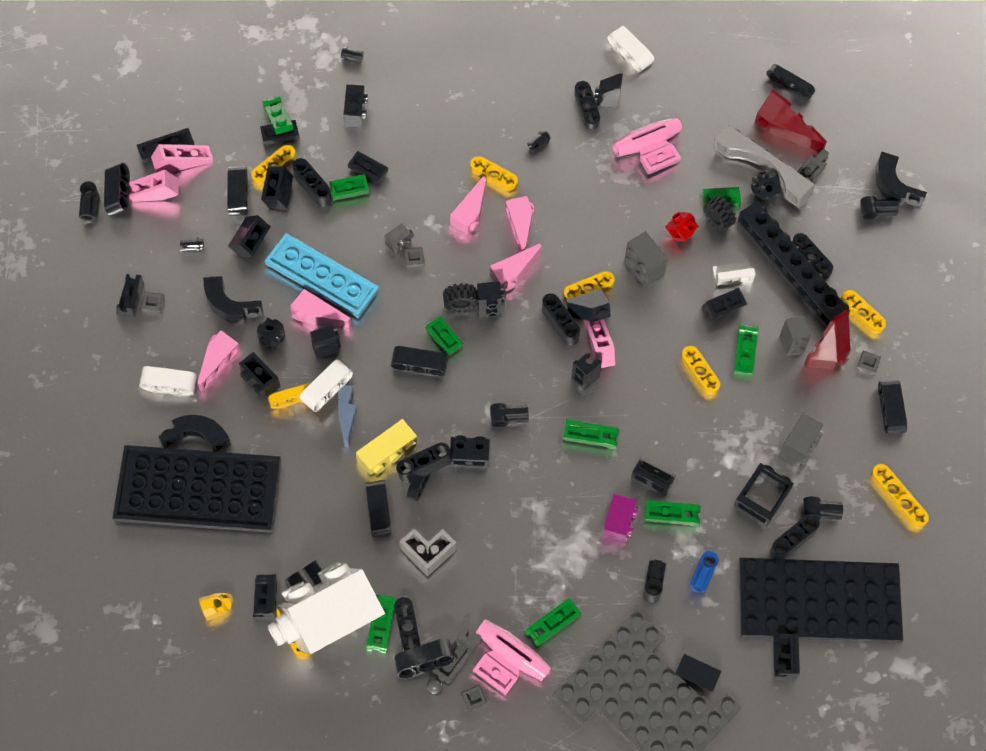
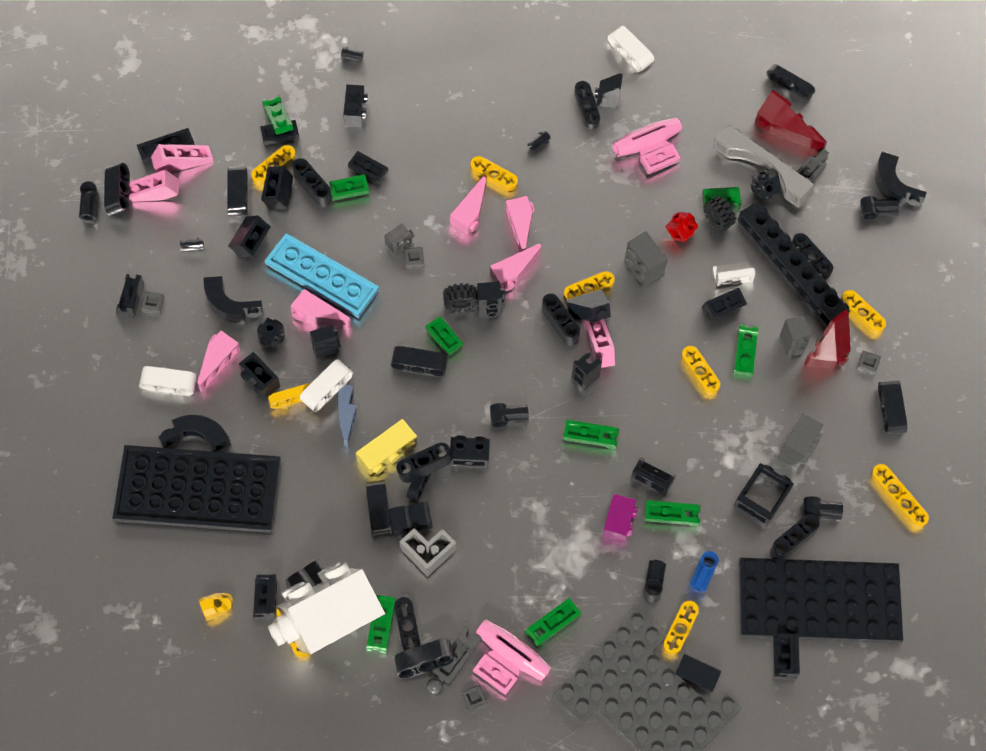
none -> black brick [389,502,433,538]
none -> yellow beam [663,601,699,656]

